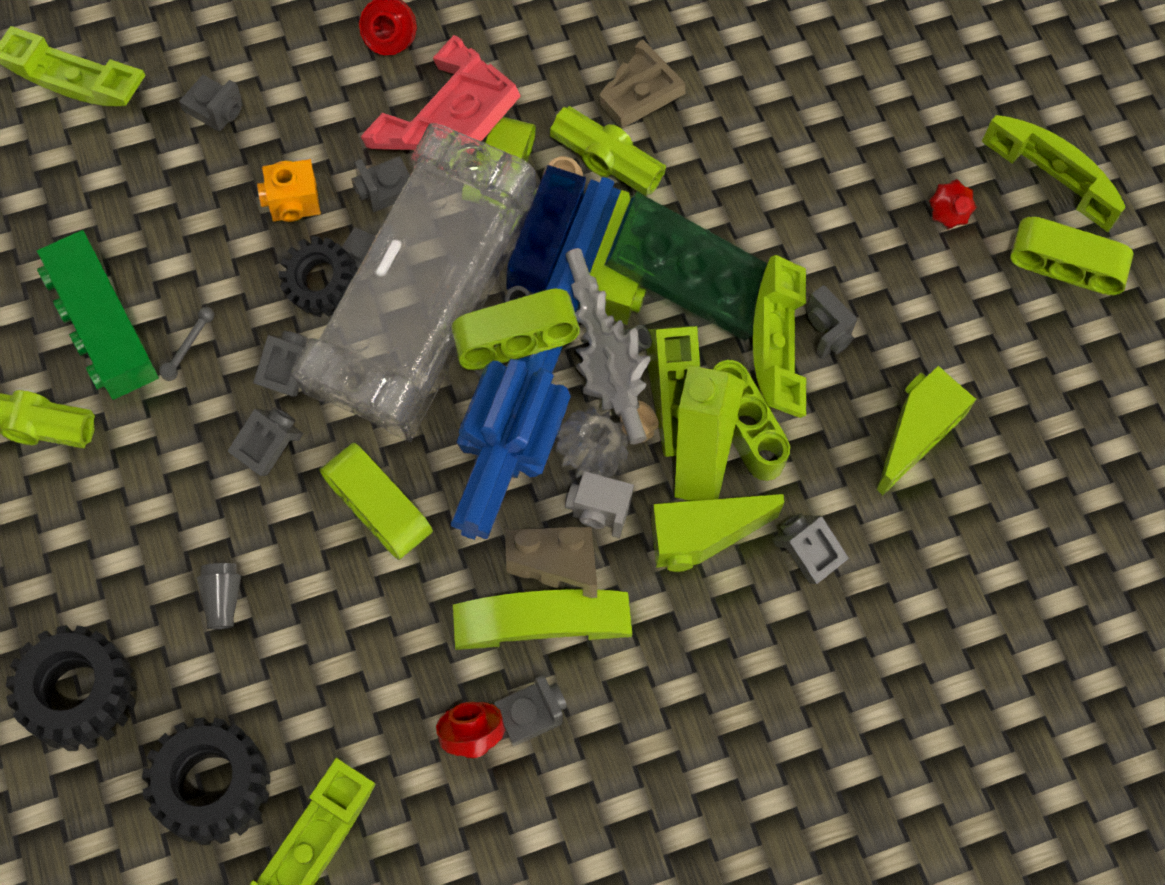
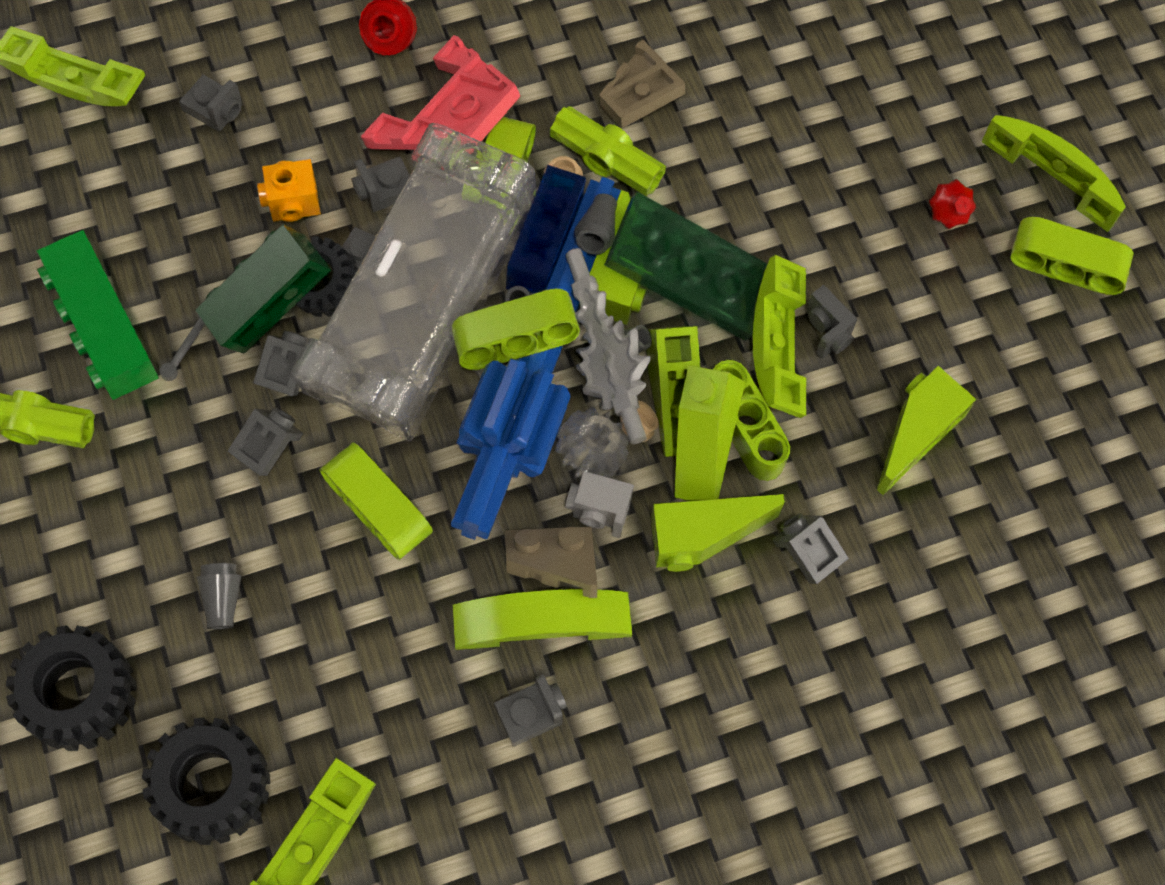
red plate [436,702,505,758] -> none
none -> dark green brick [195,224,331,354]
none -> dark grey cone [575,193,617,254]

